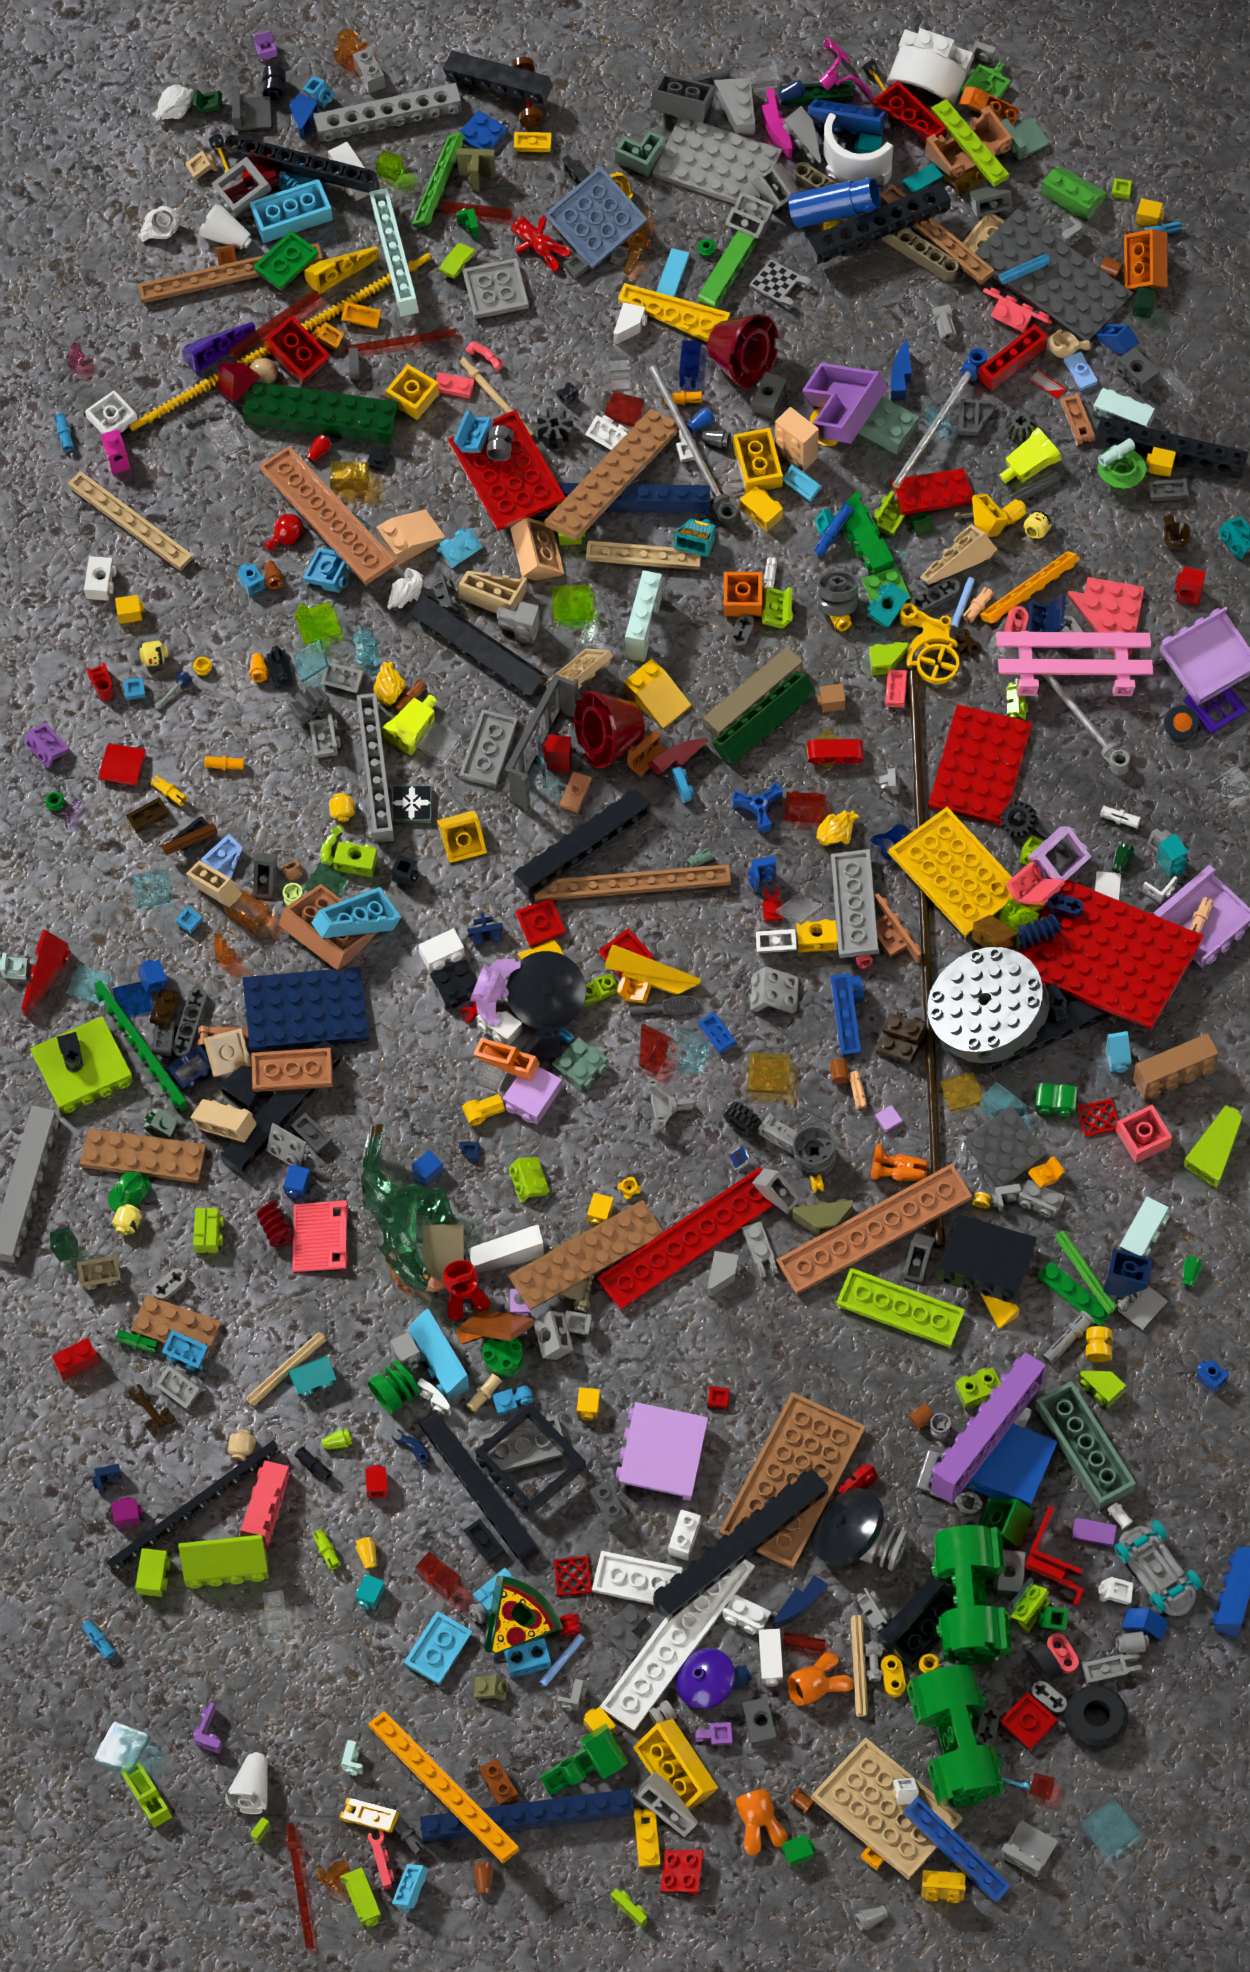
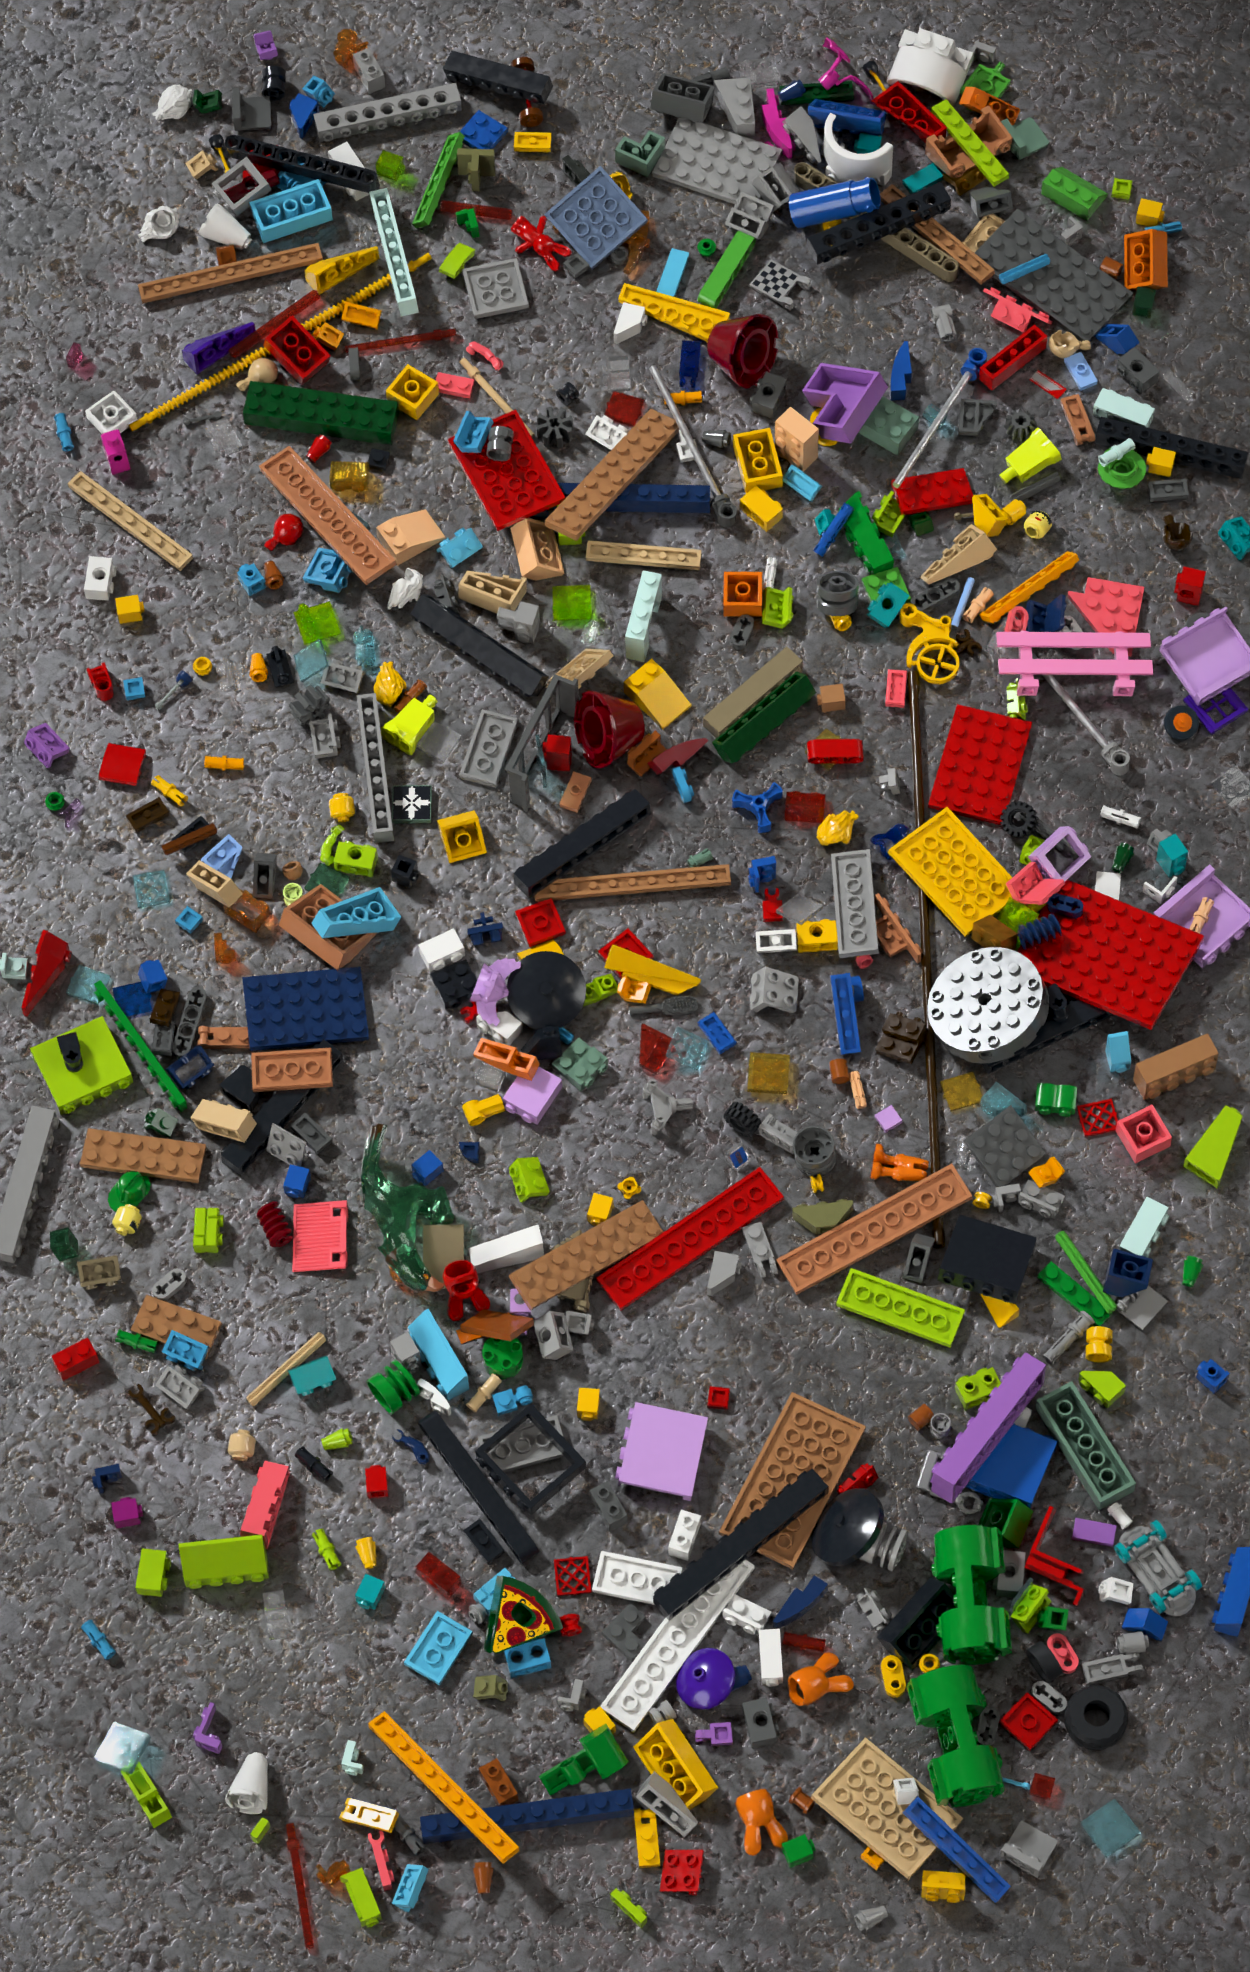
black plate [106,1440,278,1571] -> none
light yellow head [139,641,168,667] -> none
tan plate [203,1028,251,1077] -> none
dark red slope [217,362,261,403] -> none
green plate [253,231,319,291] -> none
light blue bar [539,1634,585,1687] -> none
teal torso [674,519,715,557] -> none
blue cone [687,407,715,434] -> none
light grey slope [752,1168,801,1213] -> none
tan axle [851,1615,868,1717] -> none
light grey bar [864,1642,883,1682] -> none
lime slope [869,642,908,676] -> none

